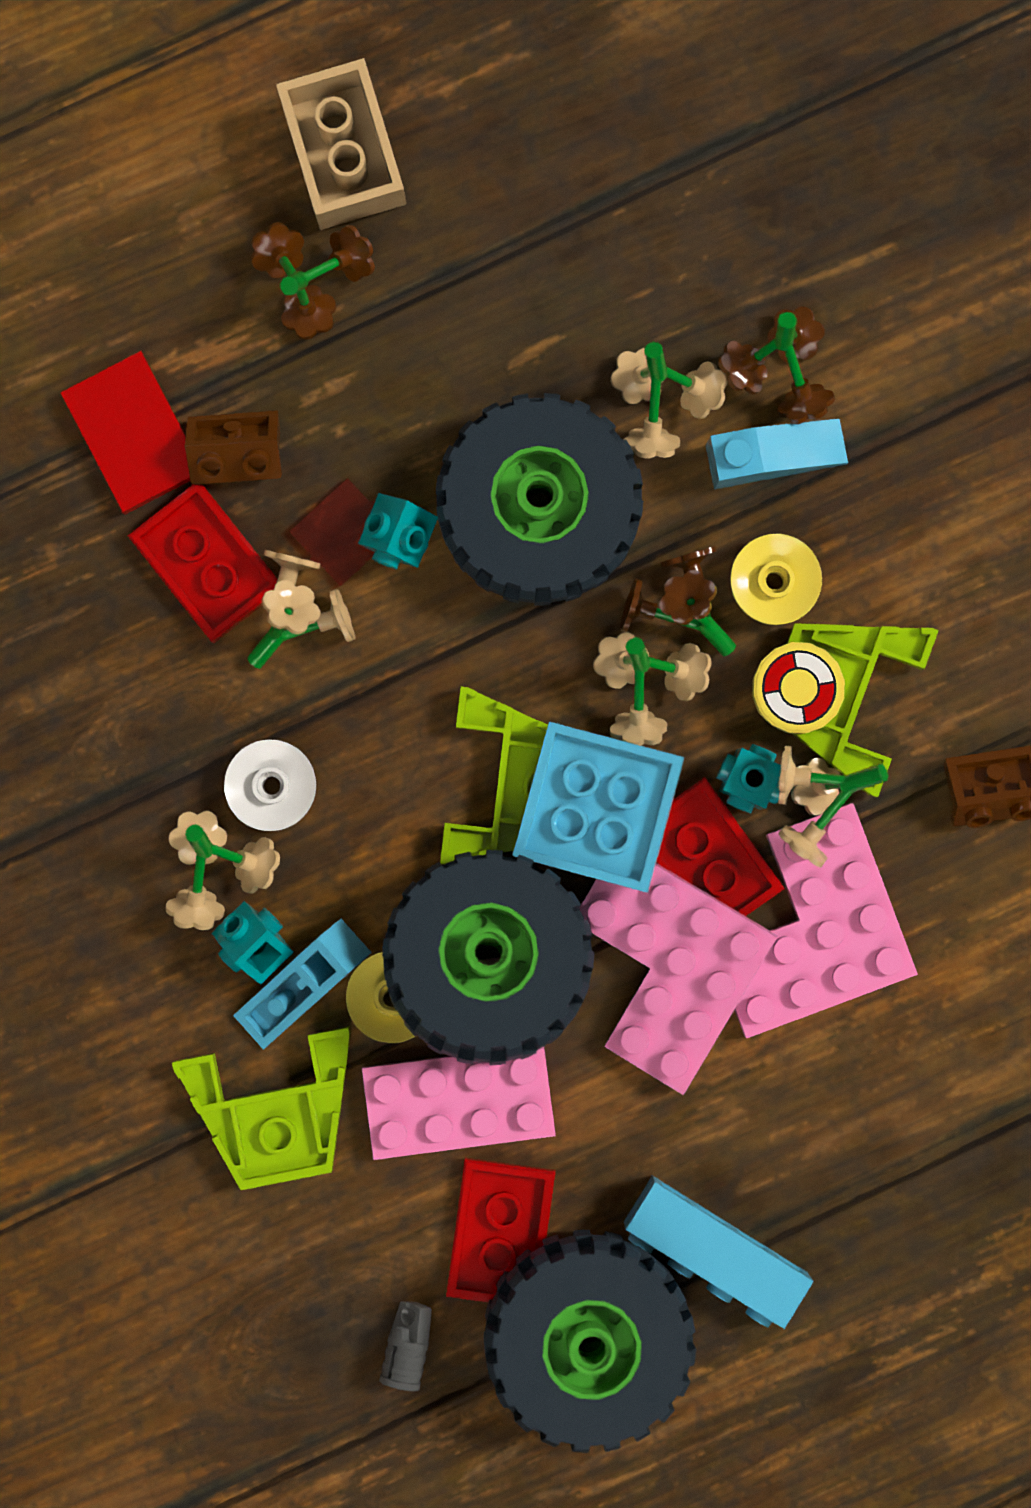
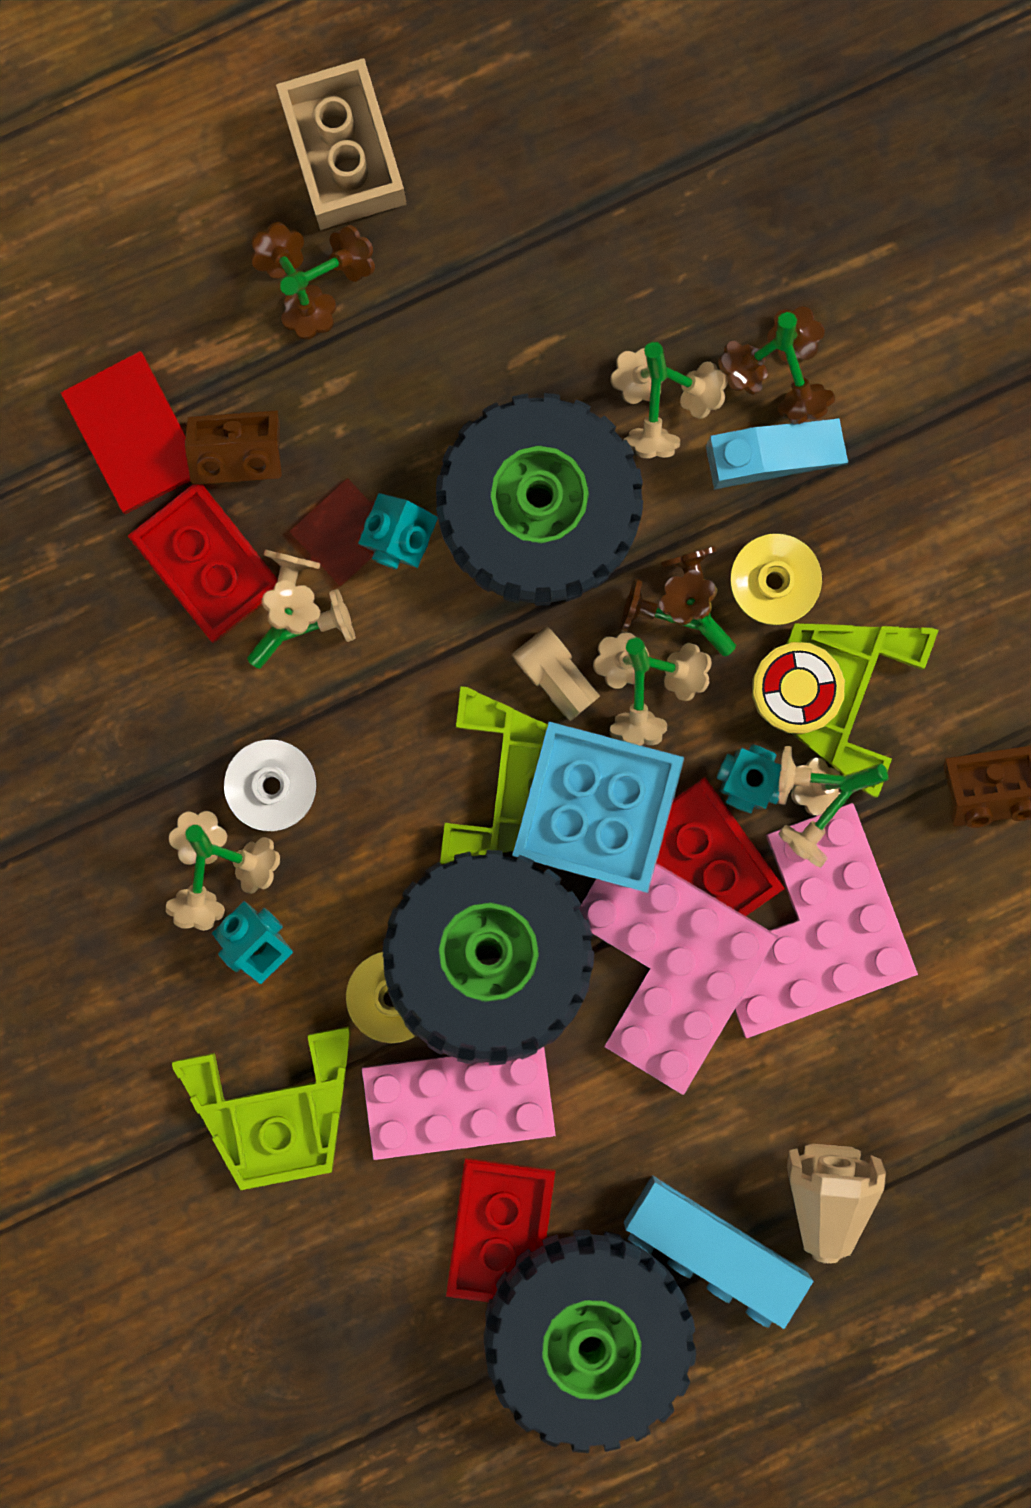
medium azure slope [233,919,372,1050] -> none
dark grey hinge [379,1301,432,1391] -> none
none -> tan piece [511,626,600,721]
none -> tan cone [787,1143,886,1263]

